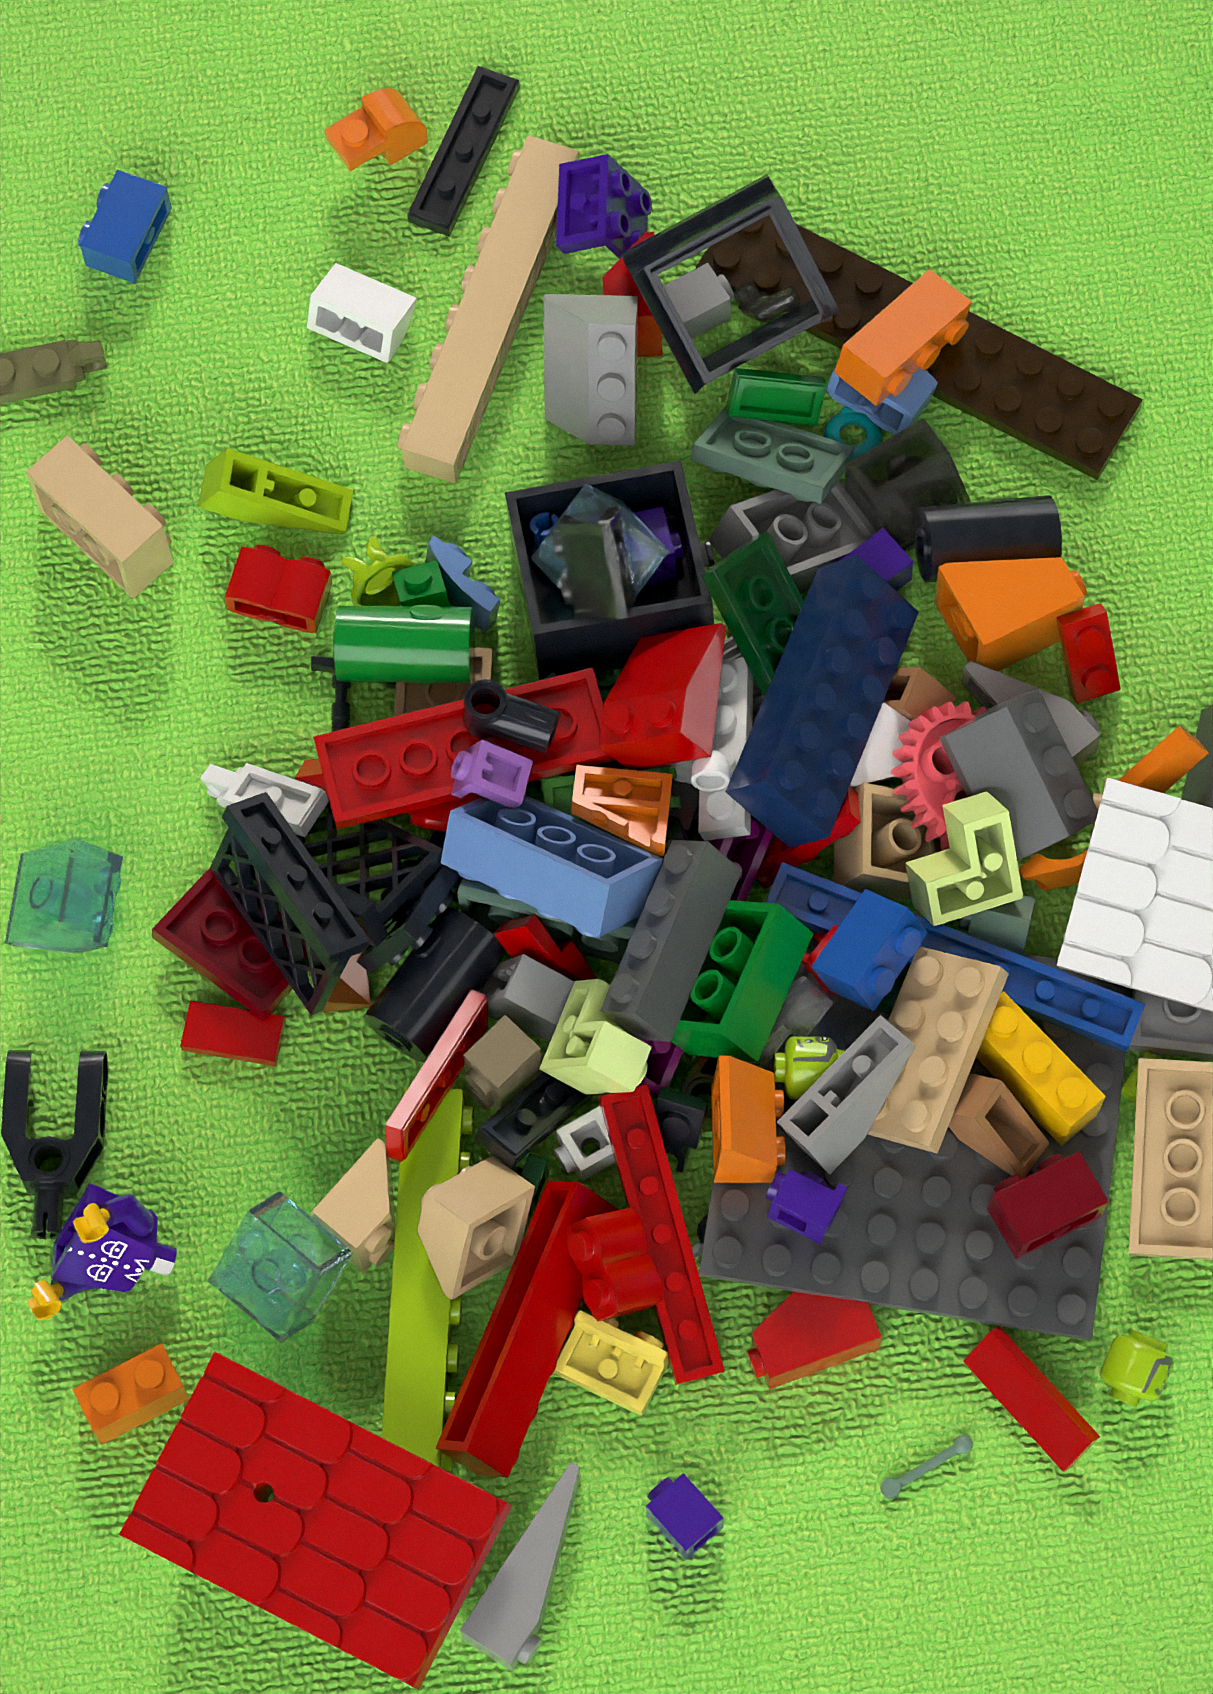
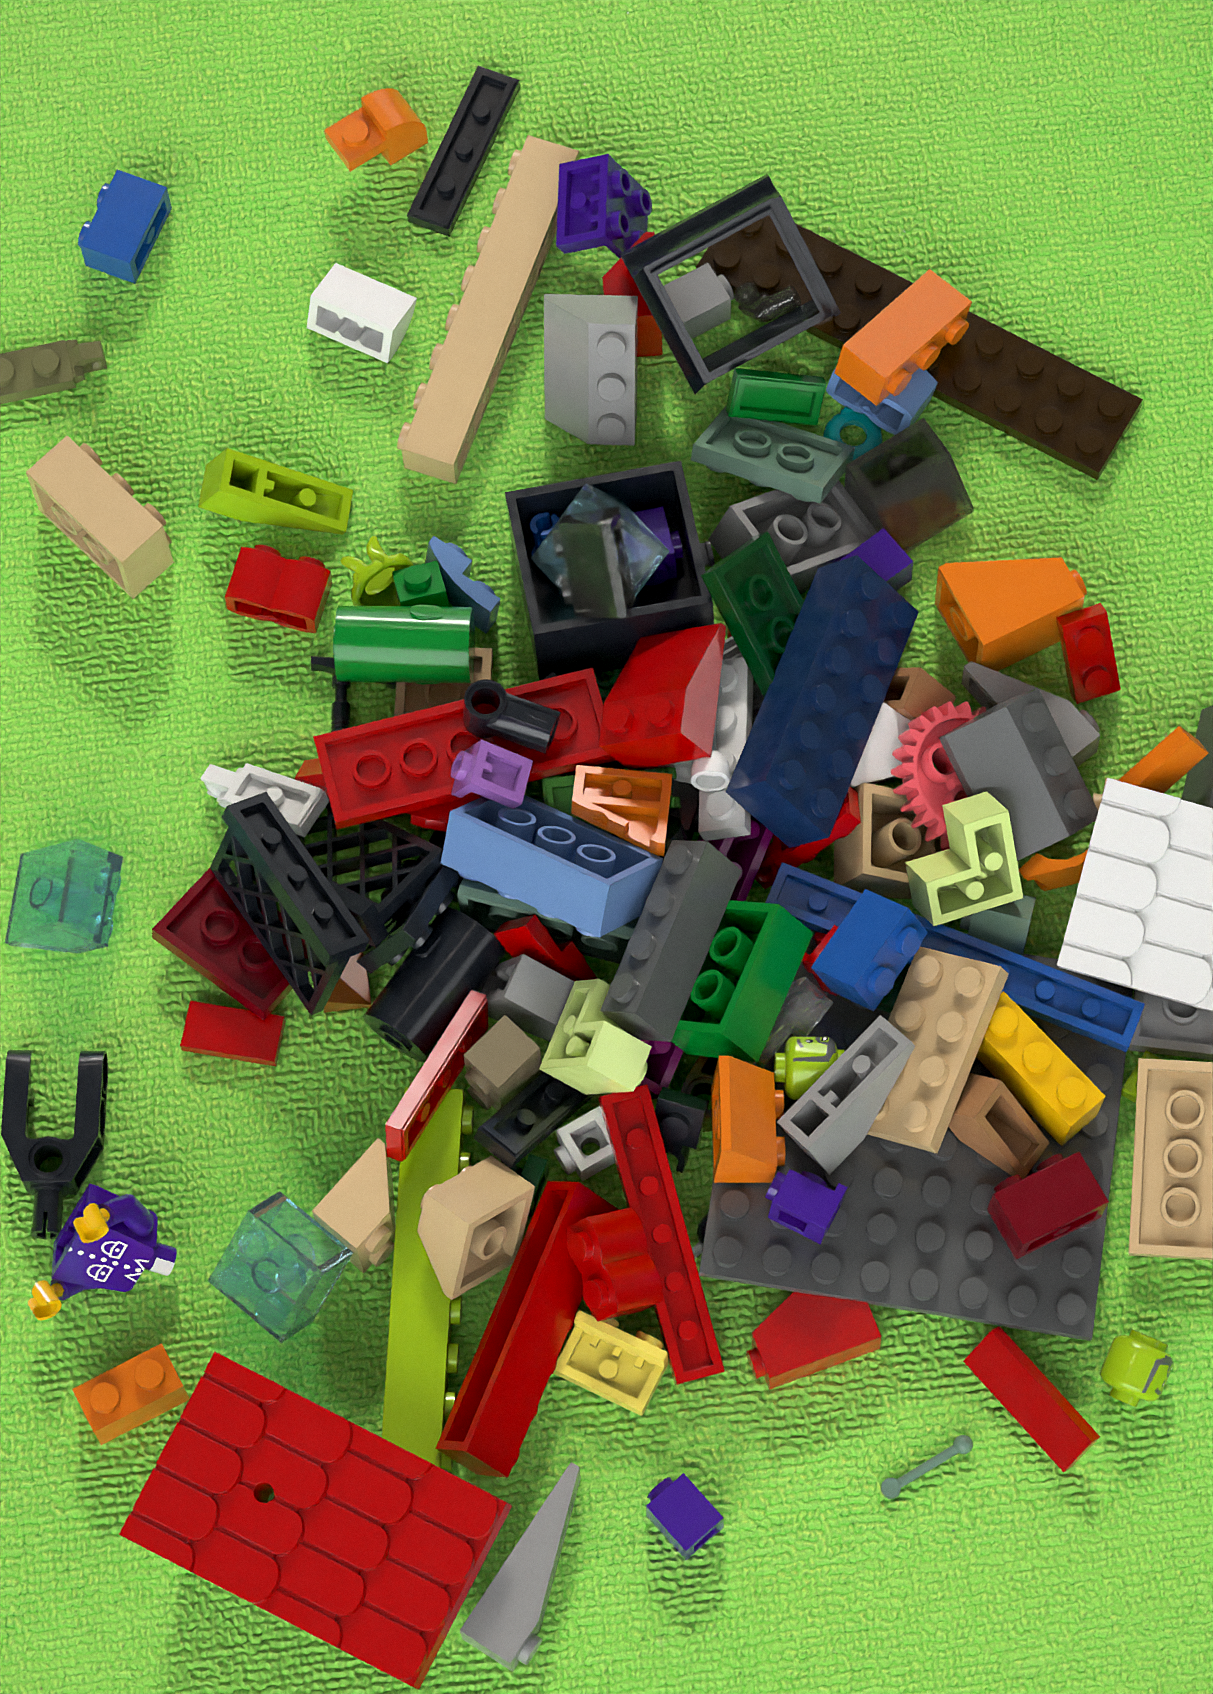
black piece [914,495,1062,583] -> none

